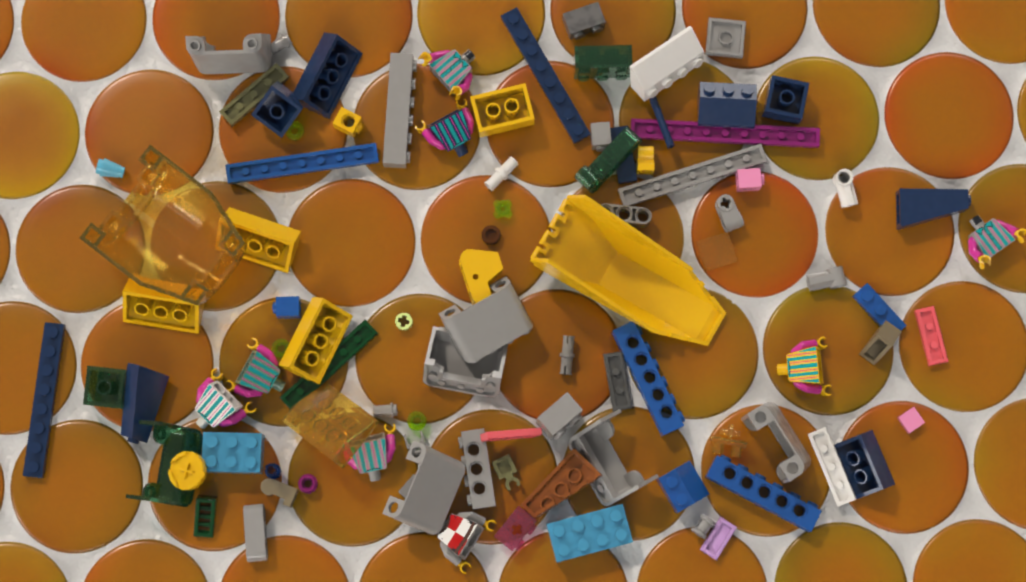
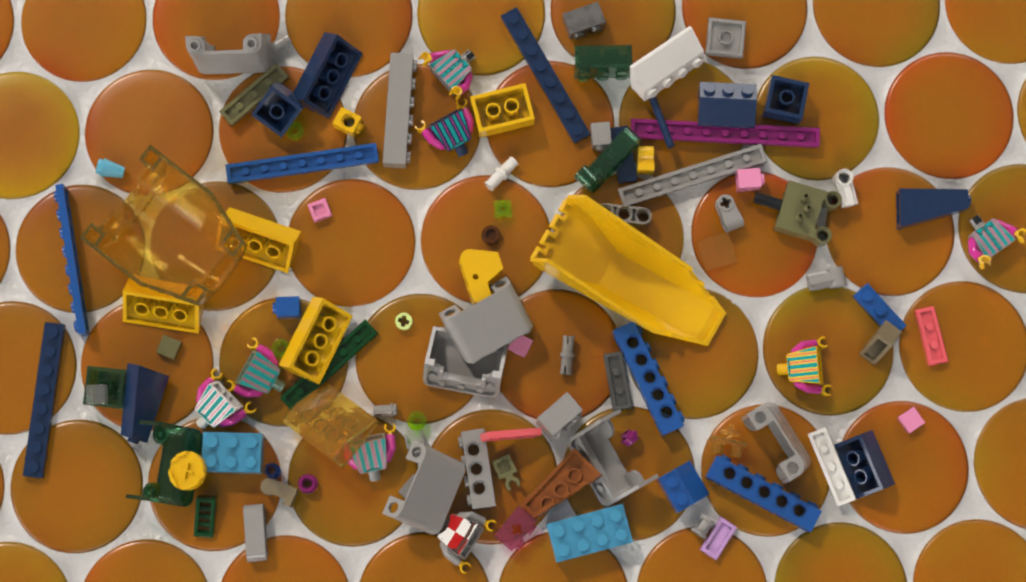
none -> blue plate [53,184,90,337]
none -> clear tile [86,384,107,405]
none -> olive tile [156,335,182,360]
none -> bright pink tile [307,198,332,223]
none -> bright pink tile [507,335,533,358]
none -> magenta plate [620,429,639,447]
none -> olive piece [753,180,842,247]

